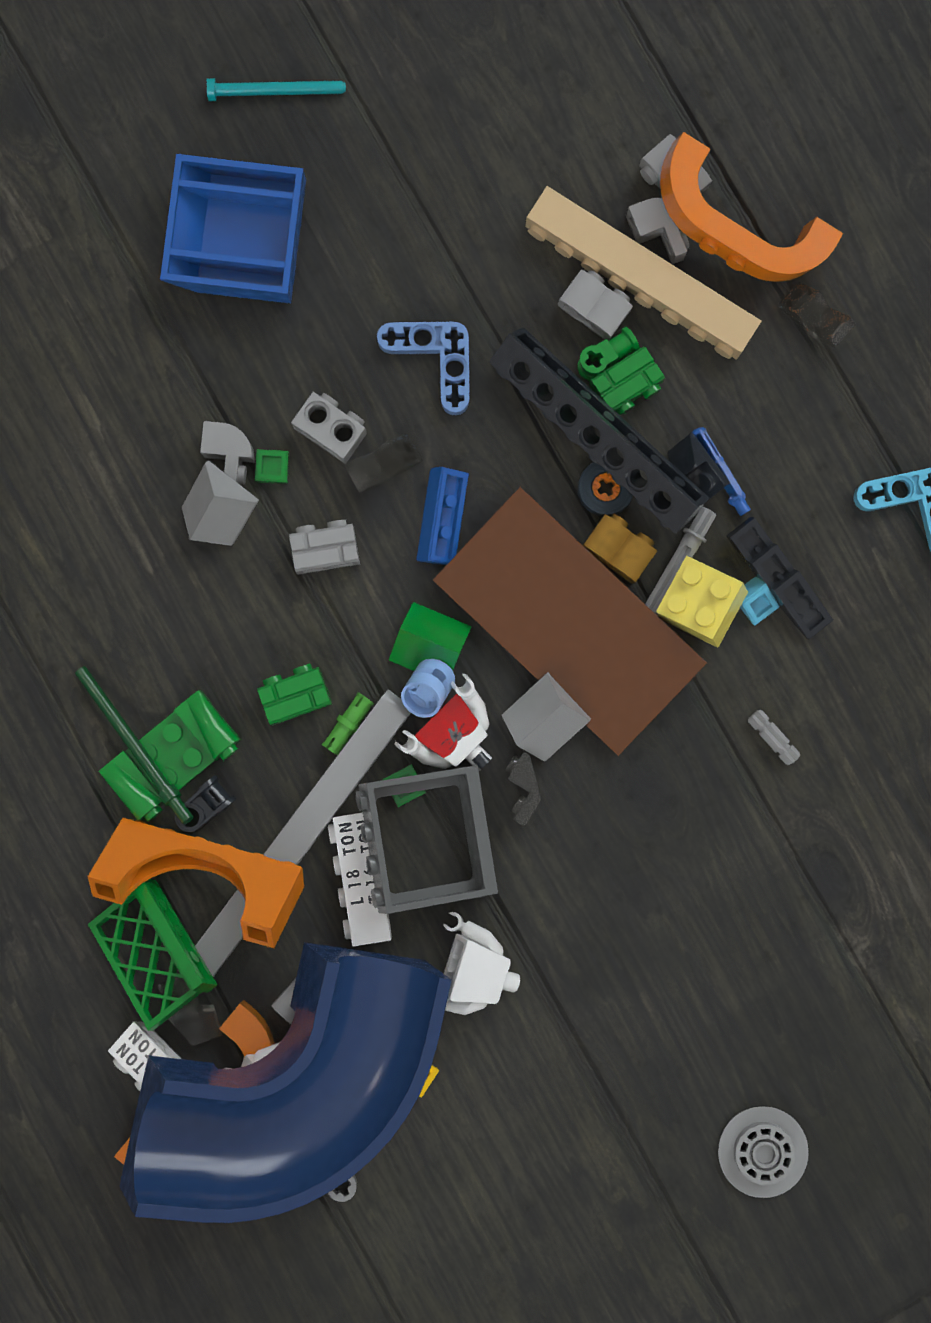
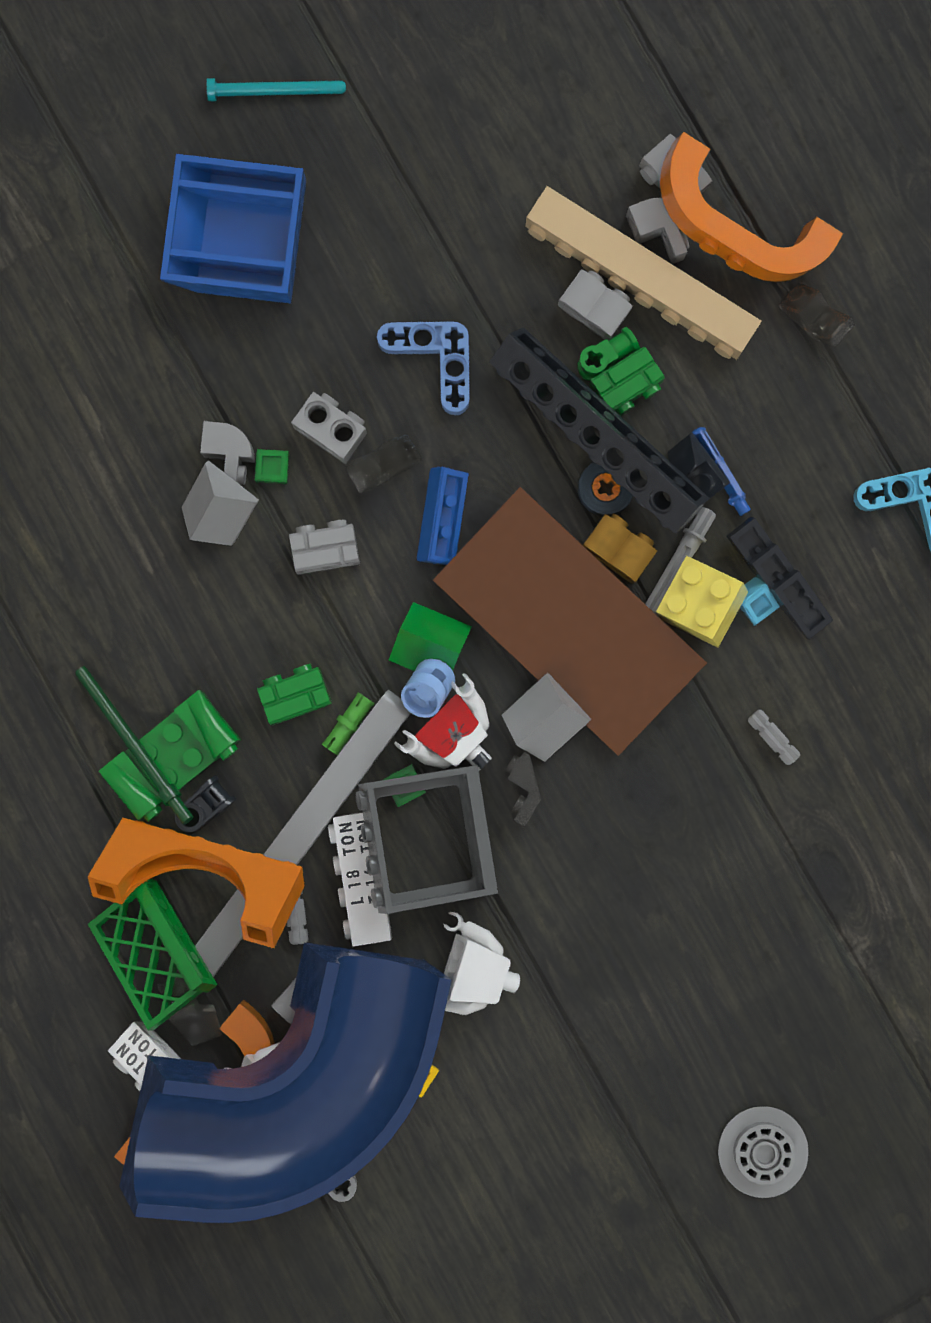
none -> light grey axle [287,891,308,945]

